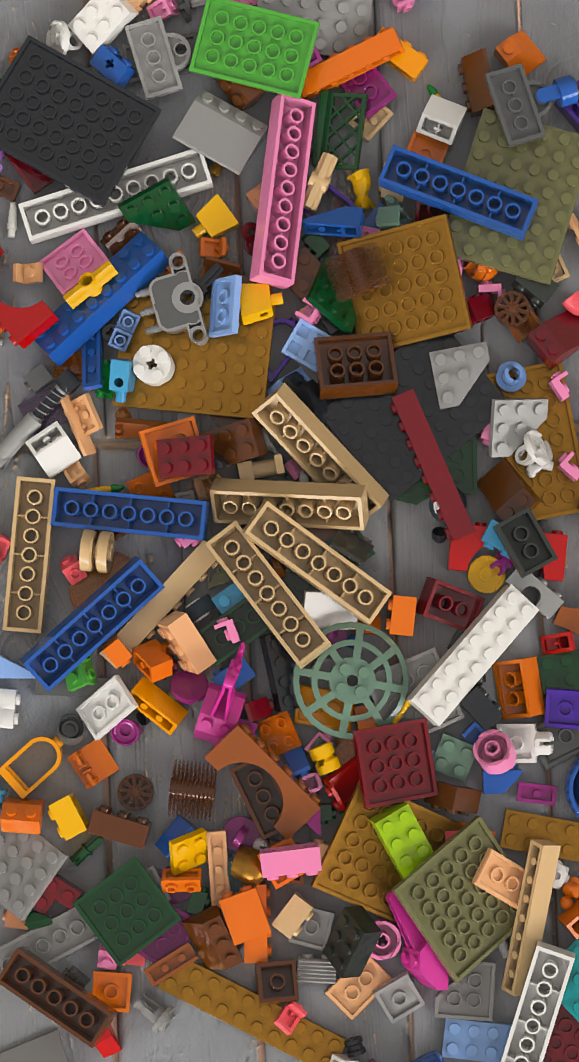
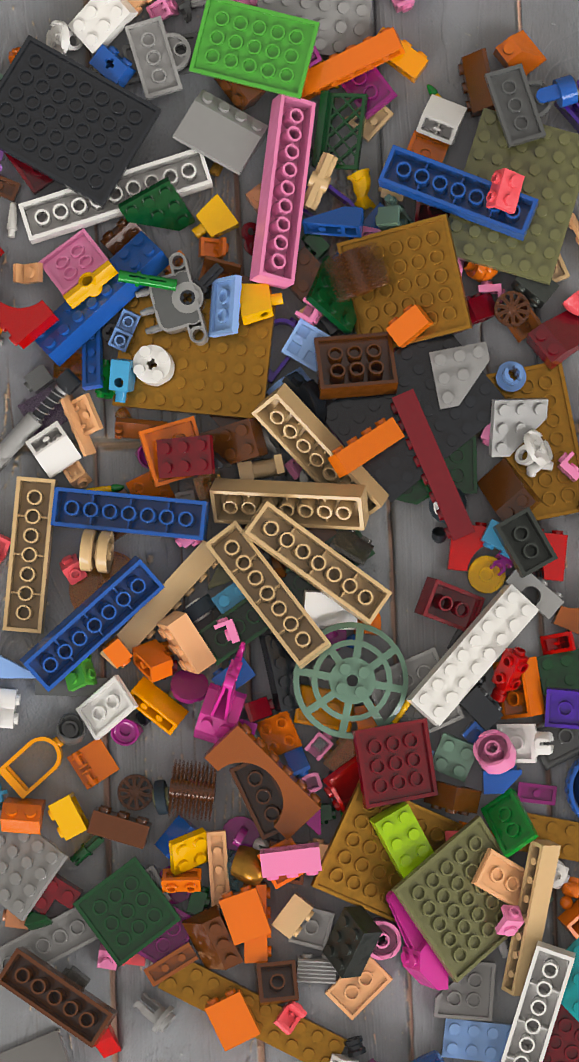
orange plate [92,970,133,1013] -> none
yellow wheel [308,741,342,776] -> none
light grey plate [372,971,425,1024] -> none
orange brick [385,595,417,636] -> none
bright pink bracket [548,371,570,402] -> none
none -> green pin [118,270,177,292]
none -> black wheel [152,780,170,815]
none -> orange brick [205,988,261,1051]
none -> orange brick [327,417,405,478]
none -> orange brick [386,304,433,348]
none -> green plate [481,788,539,858]
none -> coral bracket [486,168,525,214]
none -> red brick [490,647,529,703]
none -> bright pink bracket [495,905,524,936]

